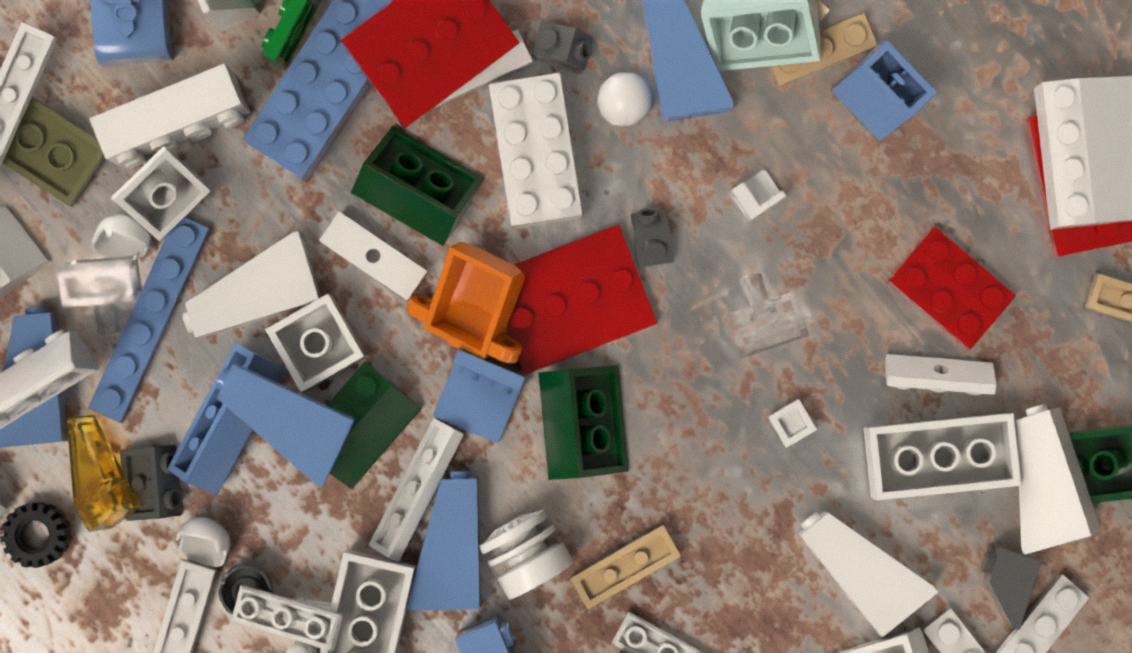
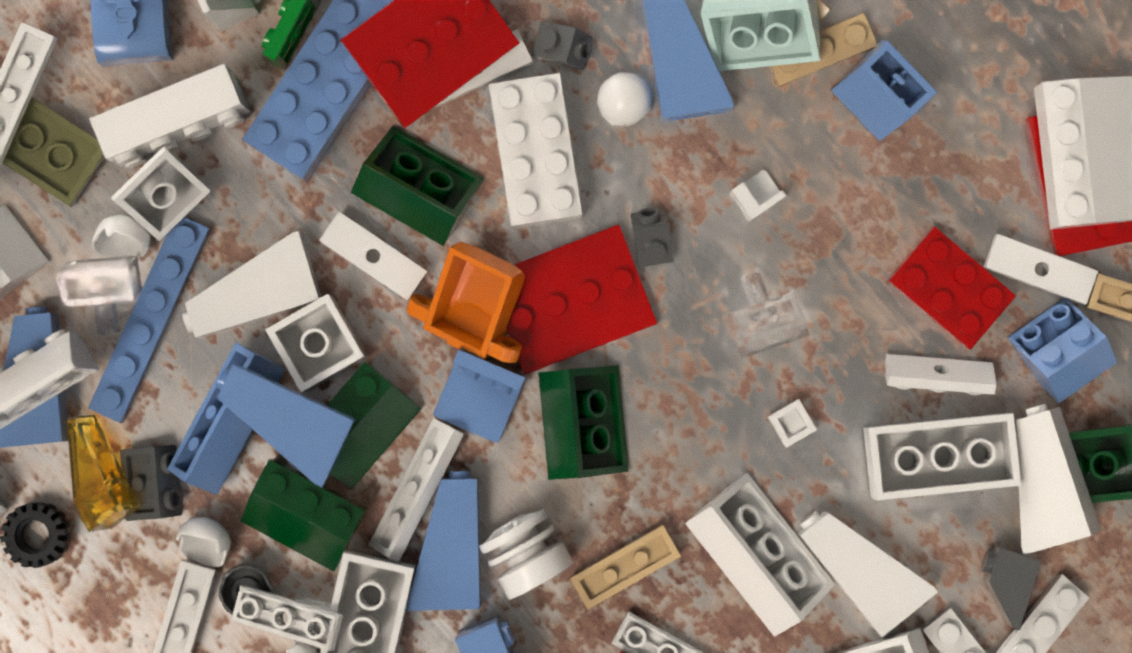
none -> dark green slope [240,458,369,572]
none -> white slope [685,473,836,637]
none -> white tile [983,234,1098,305]
none -> medium blue slope [1008,298,1117,403]

